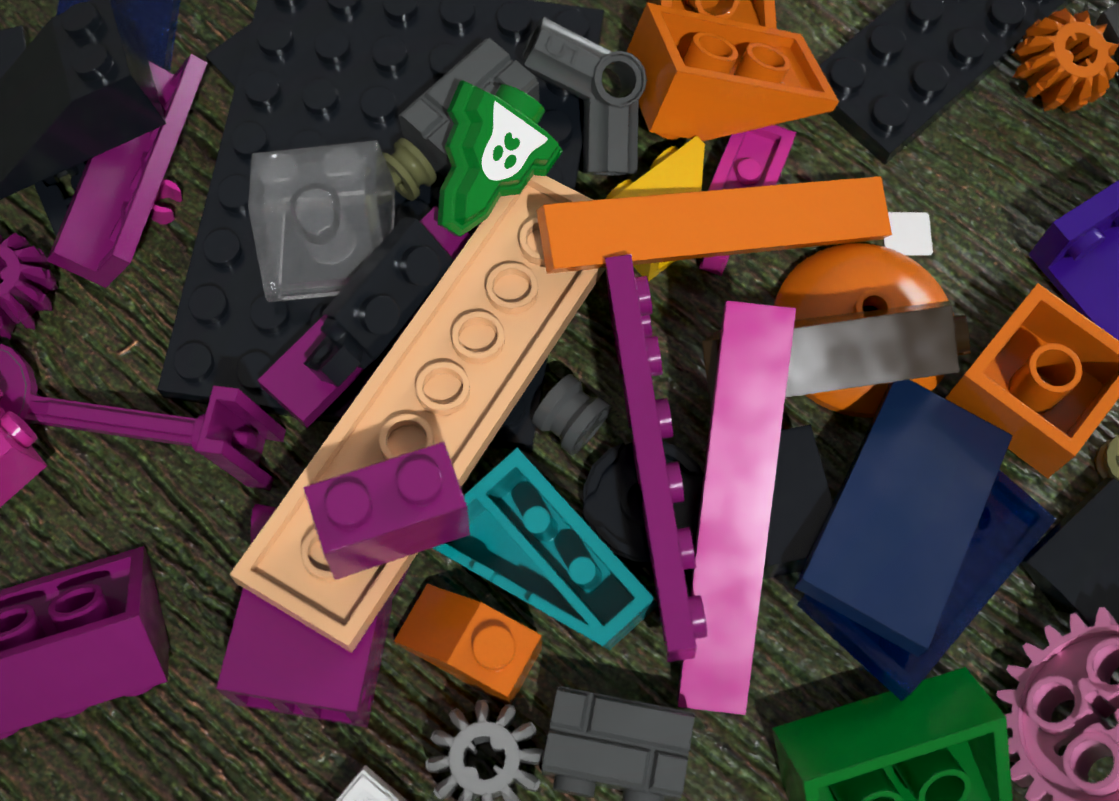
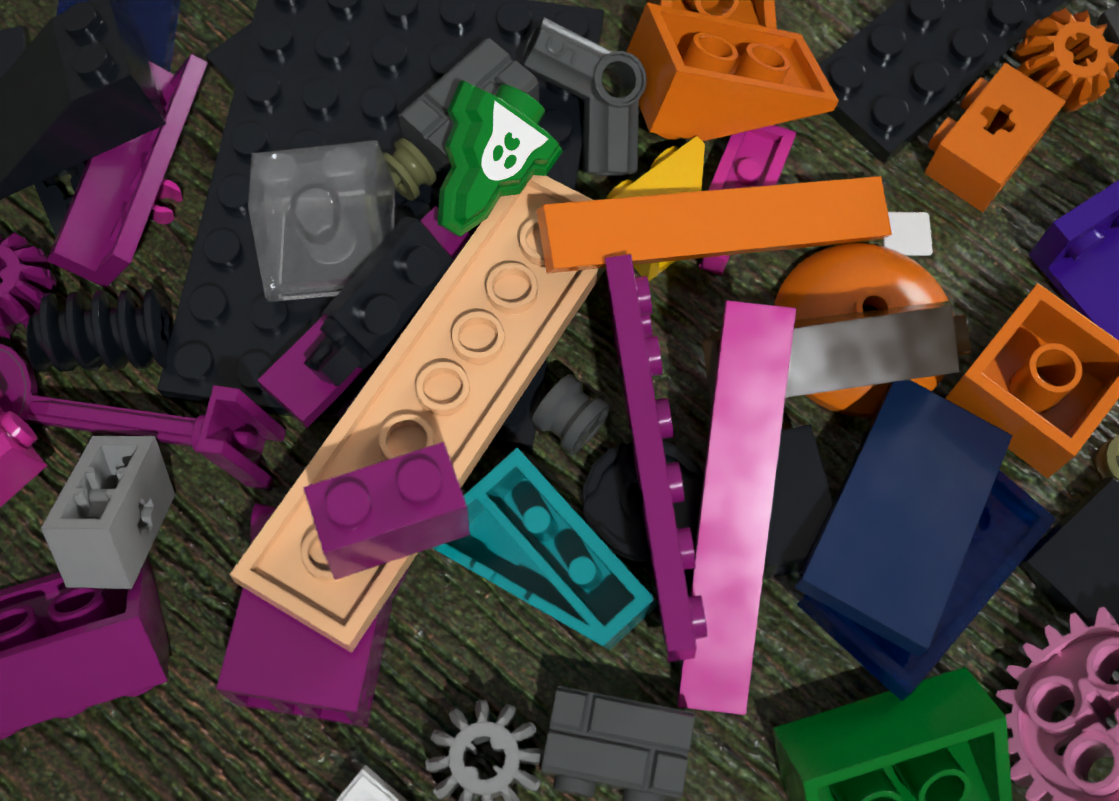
orange slope [394,584,542,705] -> none
none -> black piece [26,289,172,373]
none -> light grey brick [41,436,175,589]
none -> orange brick [924,62,1066,213]

